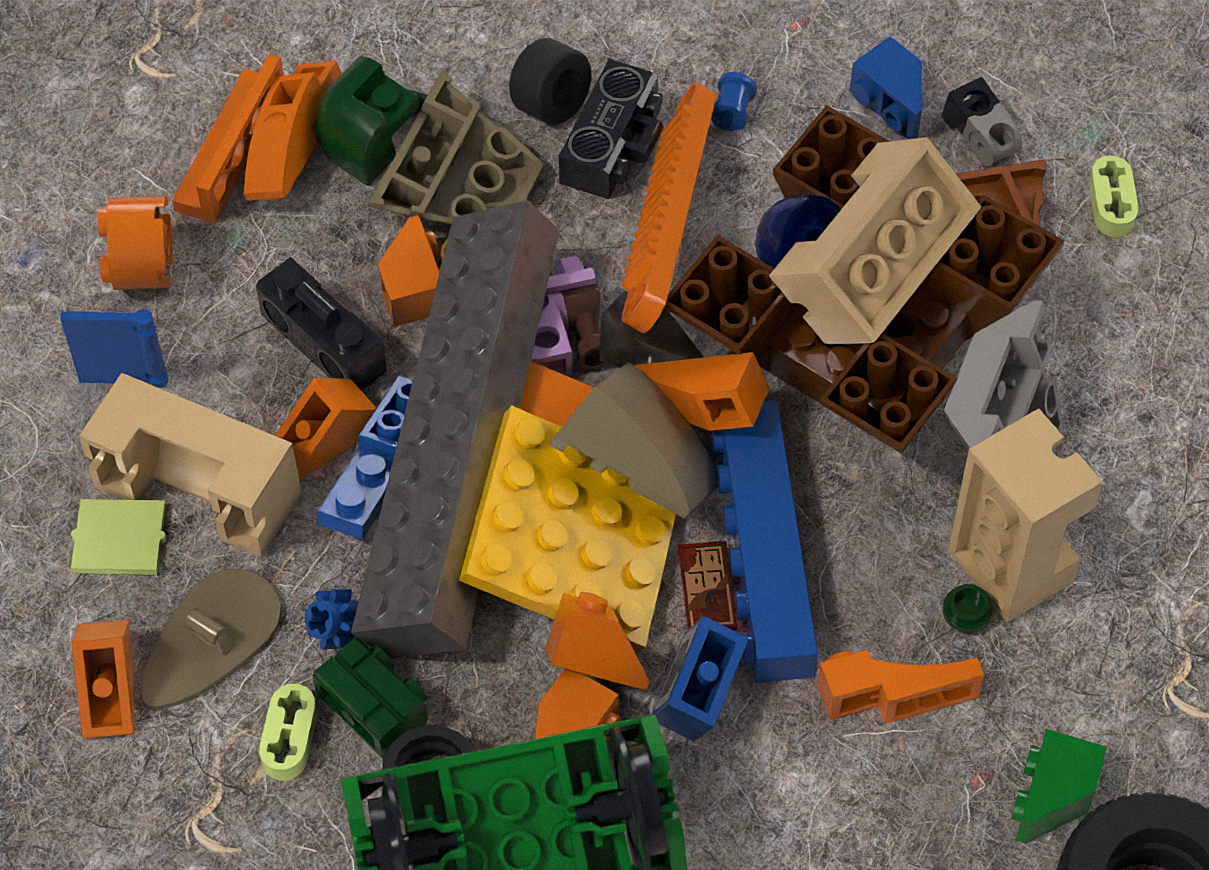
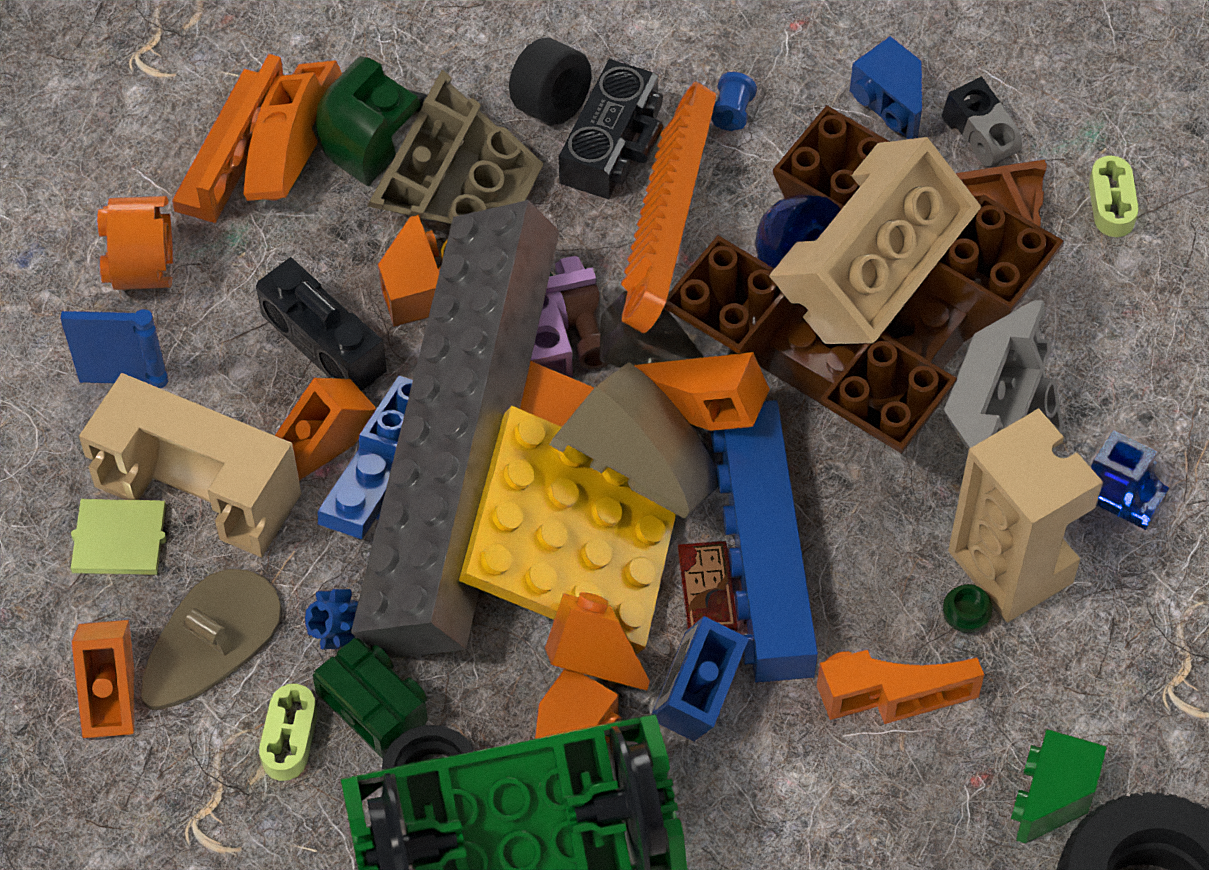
none -> clear blue brick [1091,430,1170,530]

